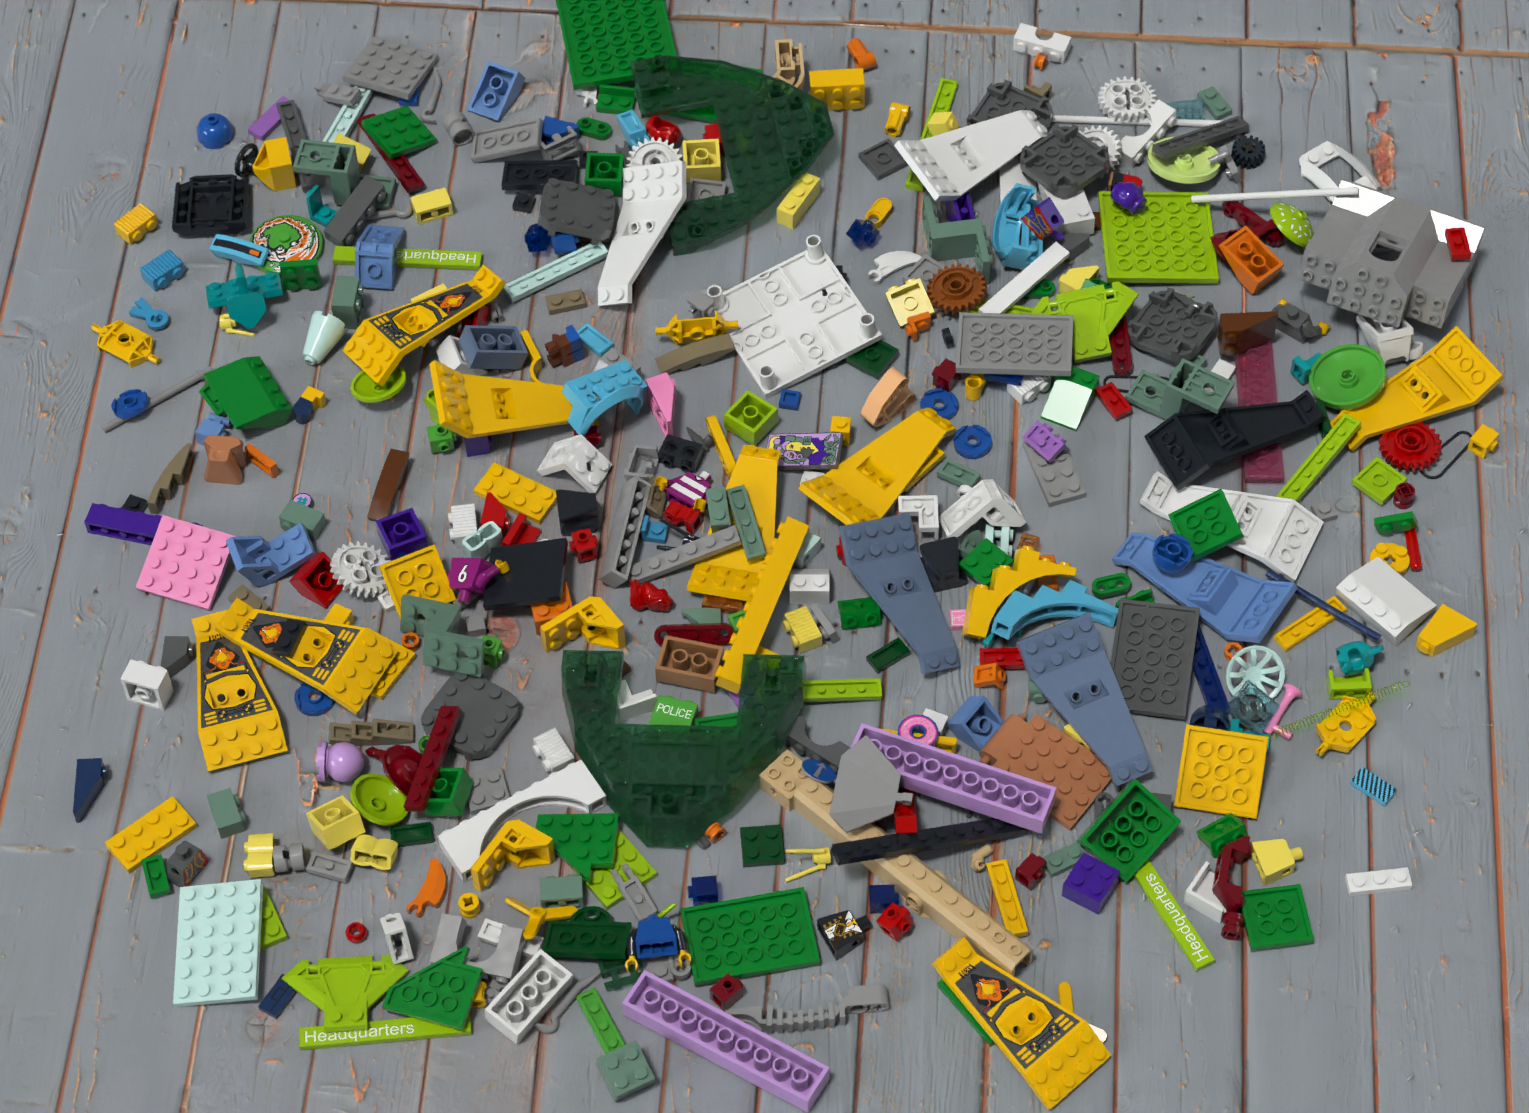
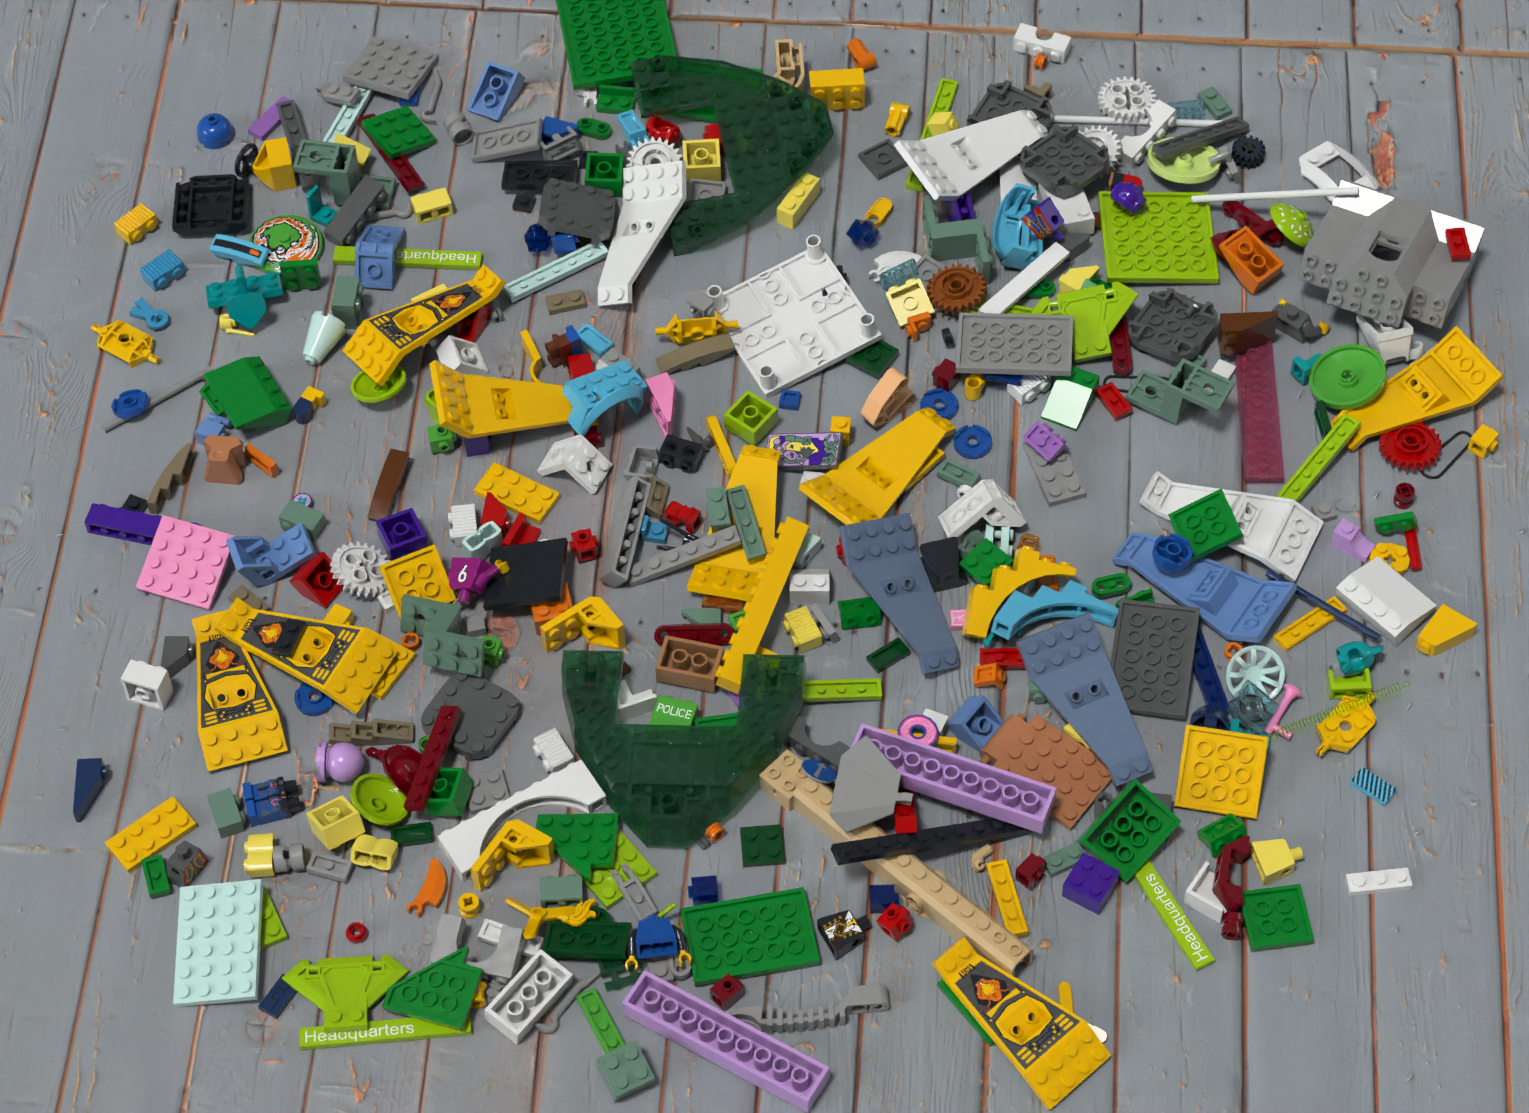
white torso [380,913,414,965] -> none
sand blue brick [458,325,528,369] -> none
black piece [556,489,600,536] -> none
red hair [629,579,674,611] -> none
torso [654,471,711,513] -> none
light yellow plant [785,847,831,882] -> none
white panel [898,495,939,540] -> none
black wing [1144,390,1326,491] -> none
lime plate [1351,457,1407,506] -> none
none -> hips [242,776,302,827]
none -> yellow piece [557,899,596,926]
none -> red panel [567,353,595,380]
none -> clear light blue slope [879,258,919,292]
none -> lavender arch [1331,518,1376,563]

